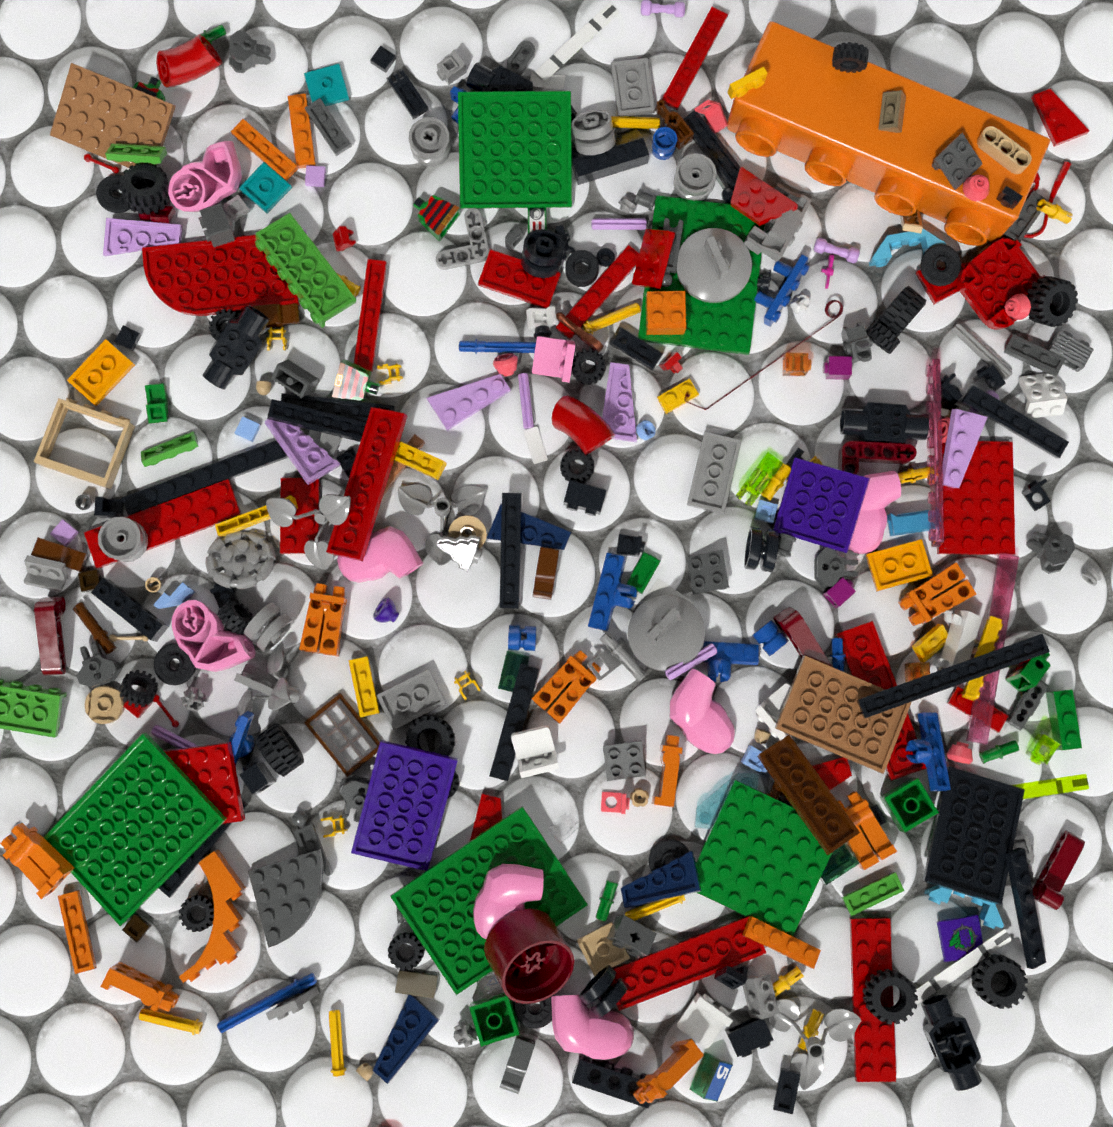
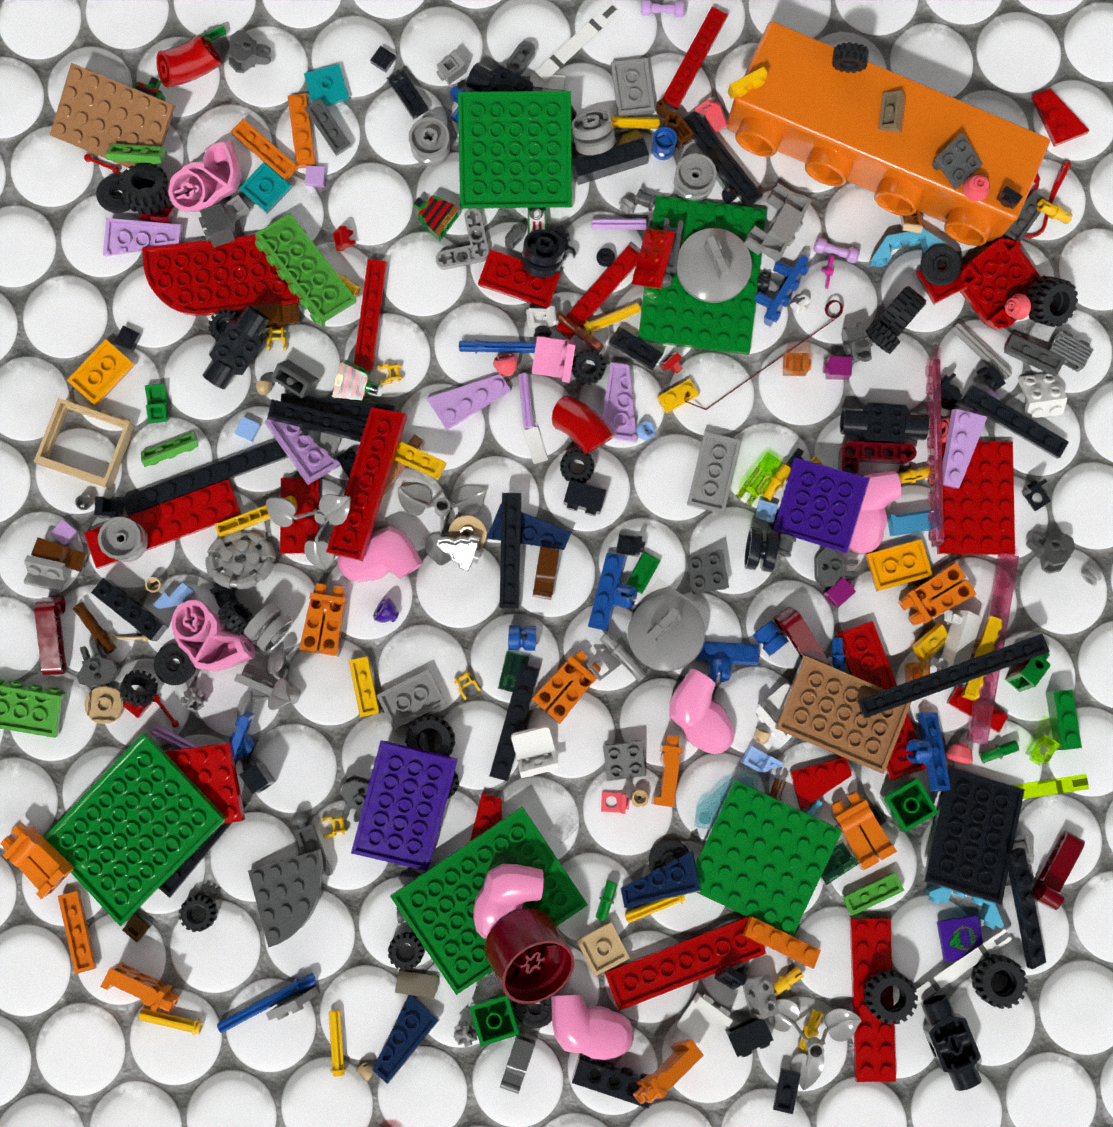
dark brown tile [78,569,101,593] -> none
orange arch [179,849,246,983] -> none
black tyre [255,723,304,777] -> none
clear piece [304,693,380,777] -> none
black tyre [565,250,599,287] -> none
black wheel [579,965,630,1018] -> none
dark grey brick [607,915,657,958] -> none
orange brick [646,291,686,335] -> none
lavender axle [665,644,717,680] -> none
clear green panel [690,1052,733,1102] -> none
red wing [731,167,798,226] -> none
reddish brown plate [757,735,860,855] -> none
tan beam [977,126,1032,174] -> none
dark grey piece [1006,680,1049,731] -> none

